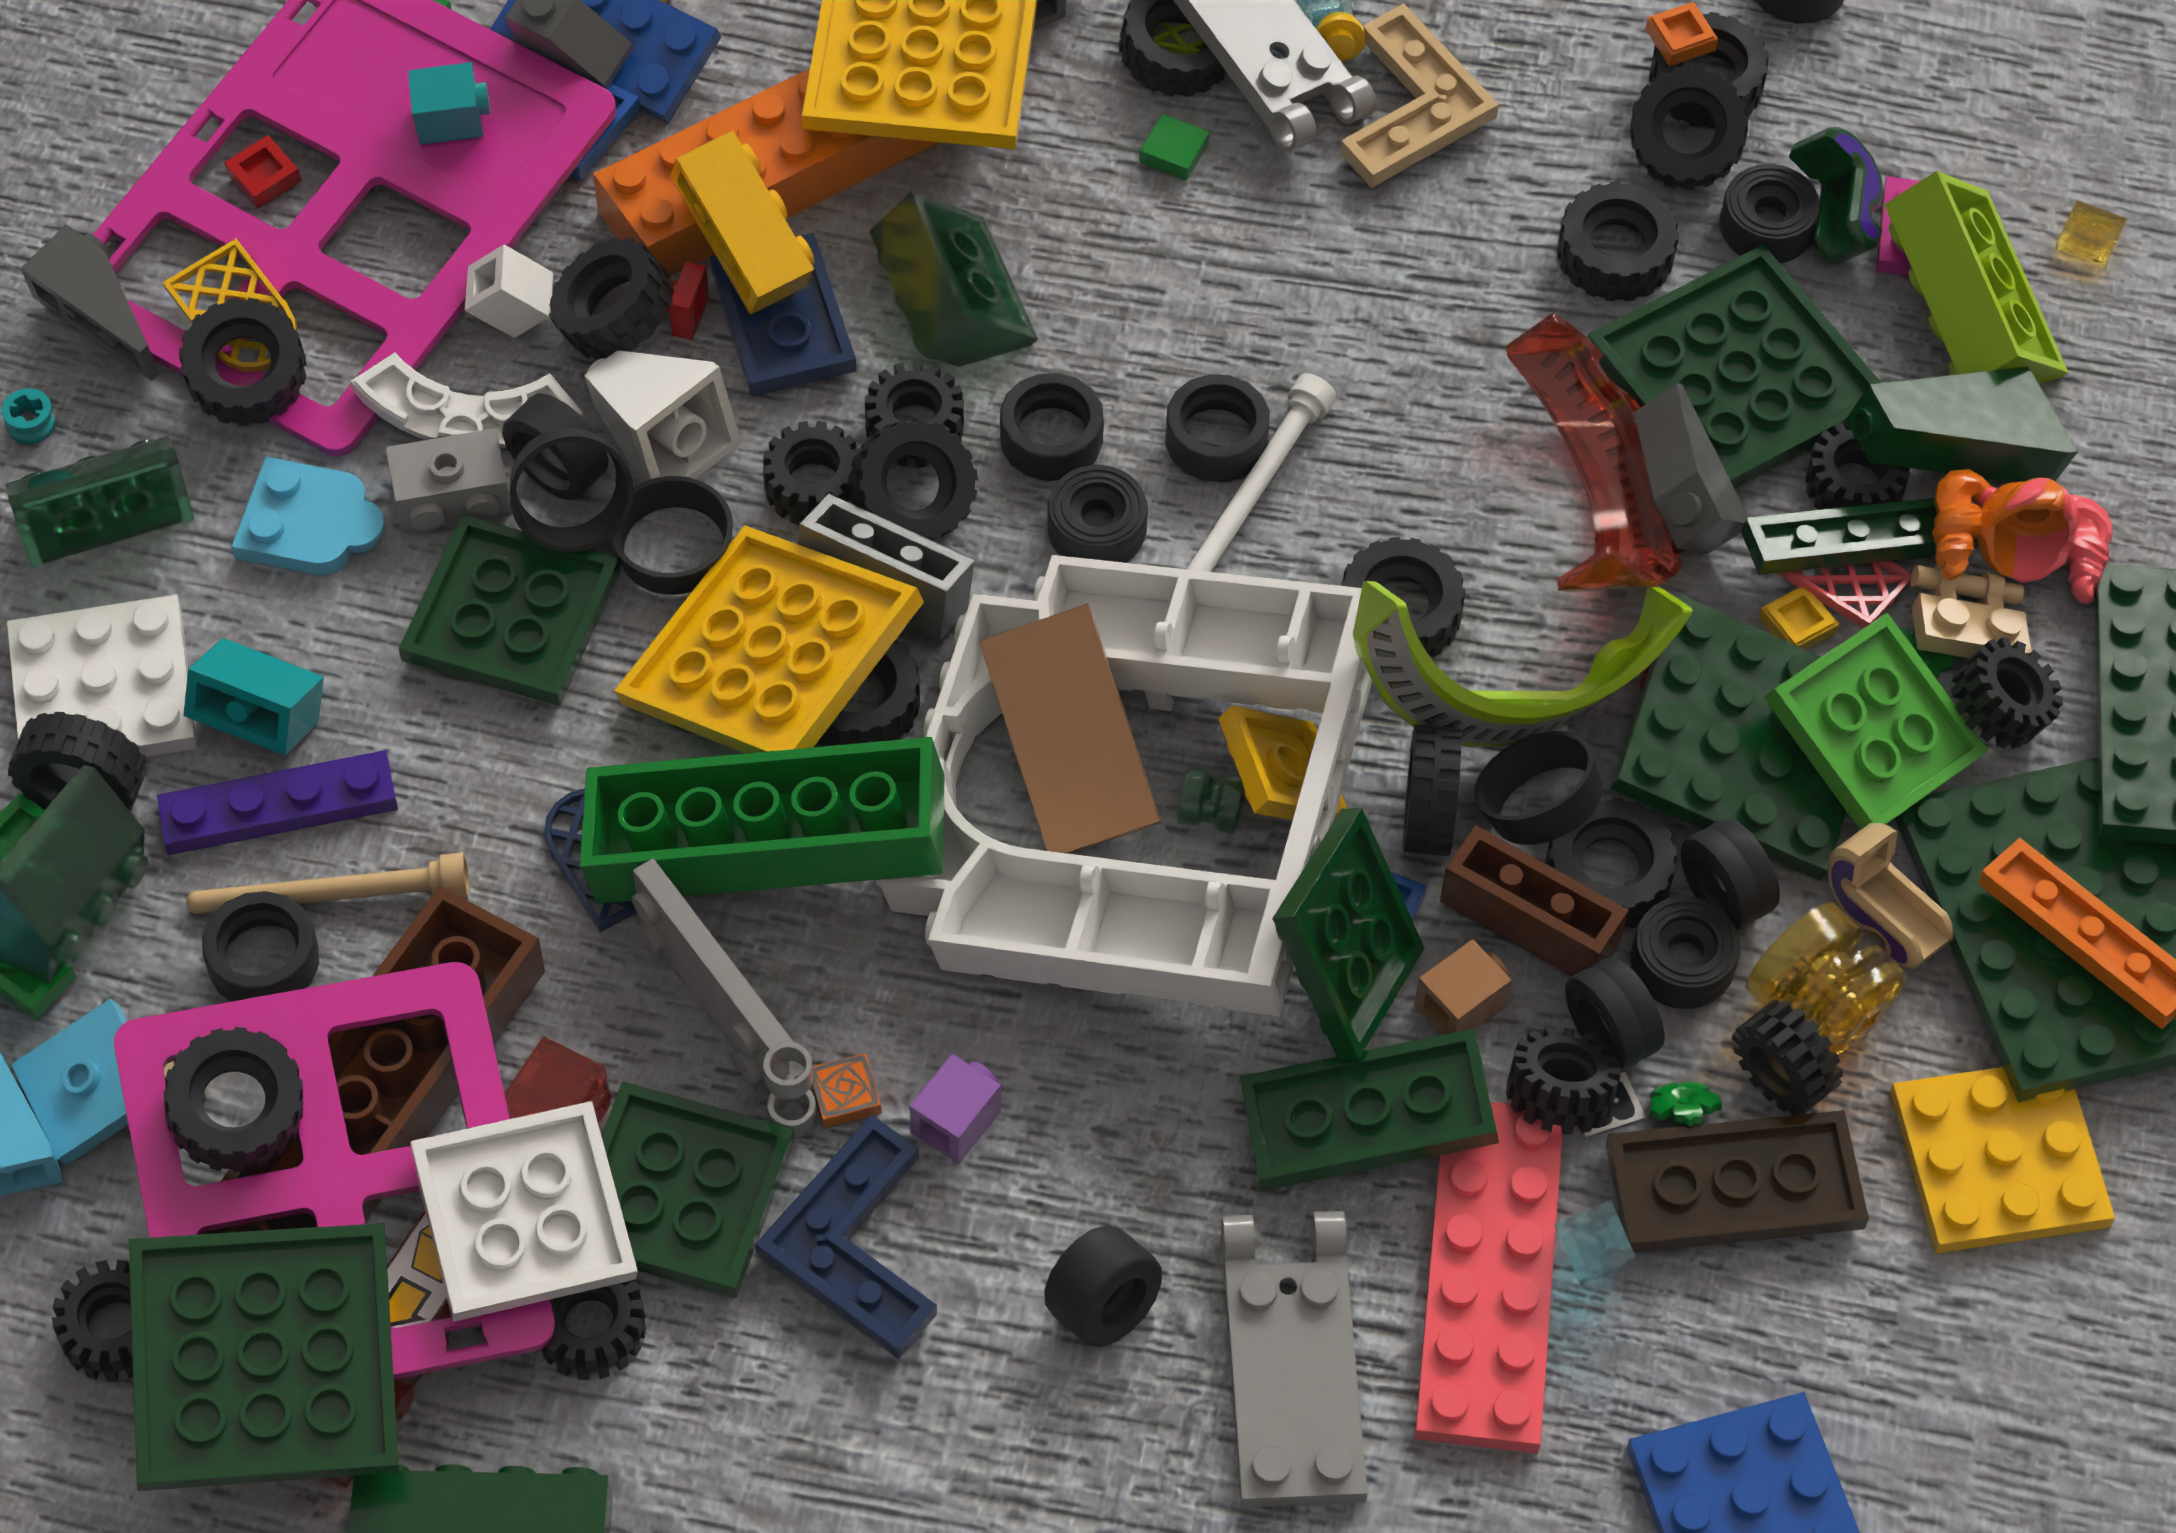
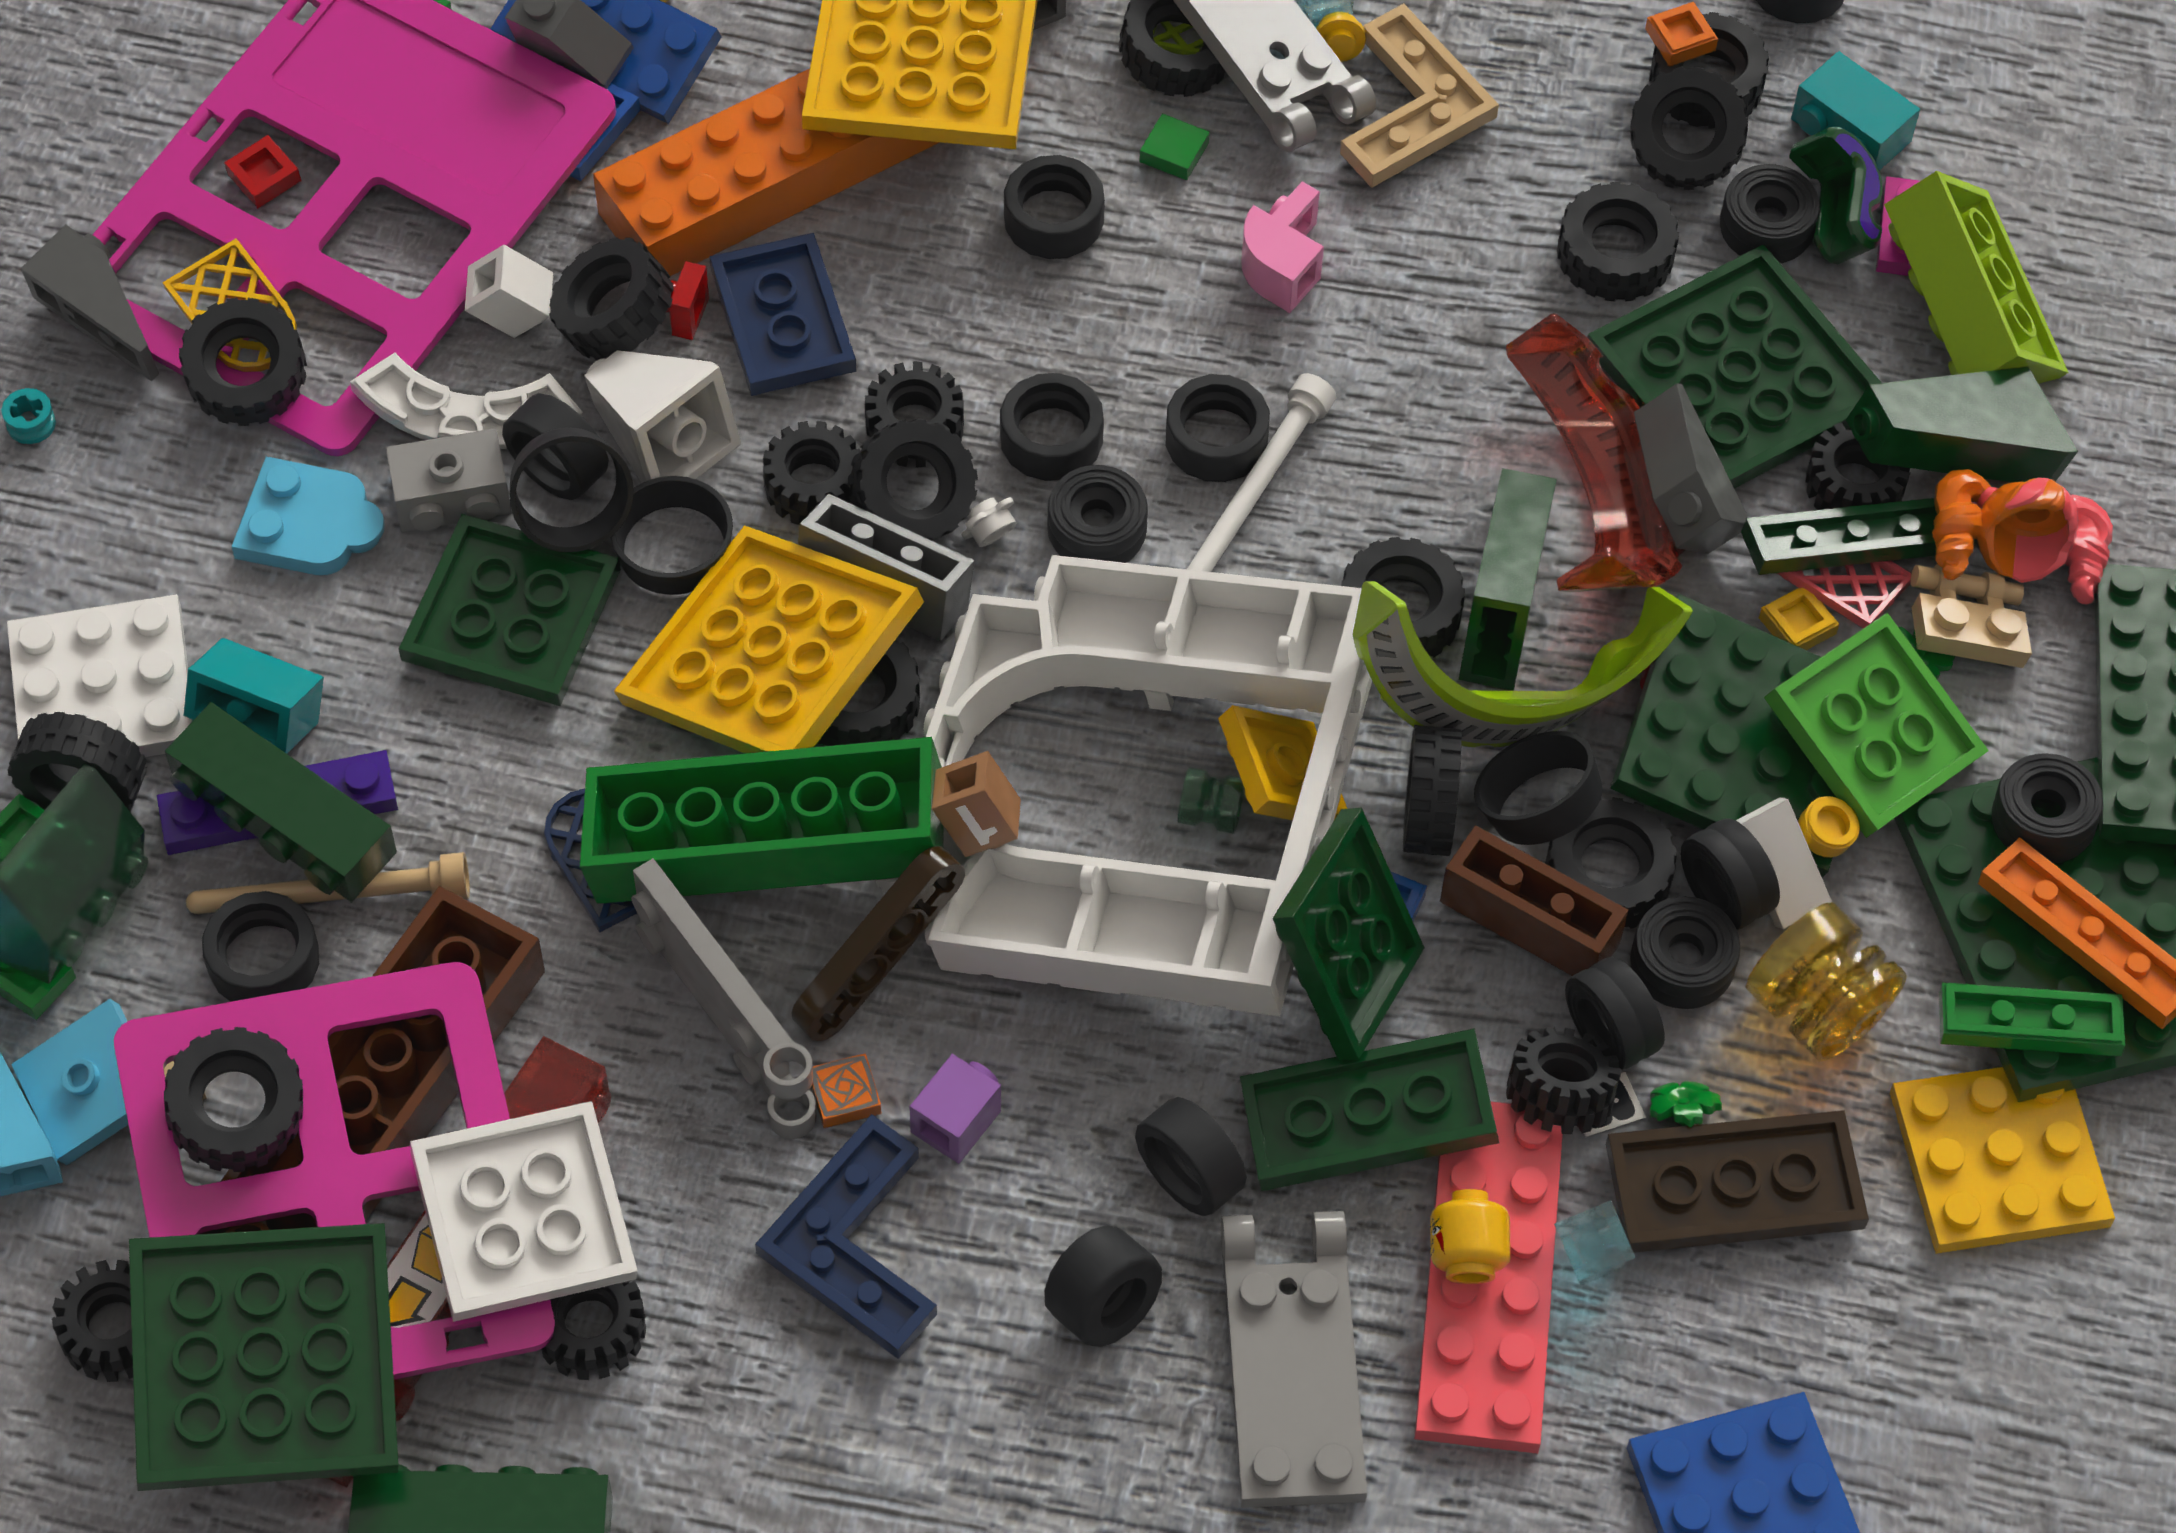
clear green slope [5,436,194,567] -> none
teal brick [408,62,491,145] -> none
dark green plate [601,1081,795,1298] -> none
yellow brick [670,130,815,315] -> none
clear green slope [869,191,1038,367] -> none
medium nougat tile [979,603,1161,854] -> none
medium nougat brick [1414,939,1512,1035] -> none
black tyre [1732,1000,1843,1115] -> none
tan animal [1828,823,1953,969] -> none
black tyre [1951,637,2063,749] -> none
clear yellow tile [2055,200,2127,268] -> none
none -> dark green brick [165,702,397,903]
none -> dark brown beam [791,846,965,1041]
none -> medium nougat brick [932,751,1021,857]
none -> white plate [961,497,1017,547]
none -> black tyre [1004,155,1105,259]
none -> black tyre [1135,1097,1247,1216]
none -> bright pink brick [1241,181,1324,313]
none -> yellow head [1430,1189,1511,1284]
none -> slope [1458,468,1557,691]
none -> white tile [1736,797,1832,929]
none -> teal brick [1791,51,1920,171]
none -> yellow tile [1798,796,1860,857]
none -> green tile [1939,982,2125,1056]
none -> black tyre [1992,753,2103,863]

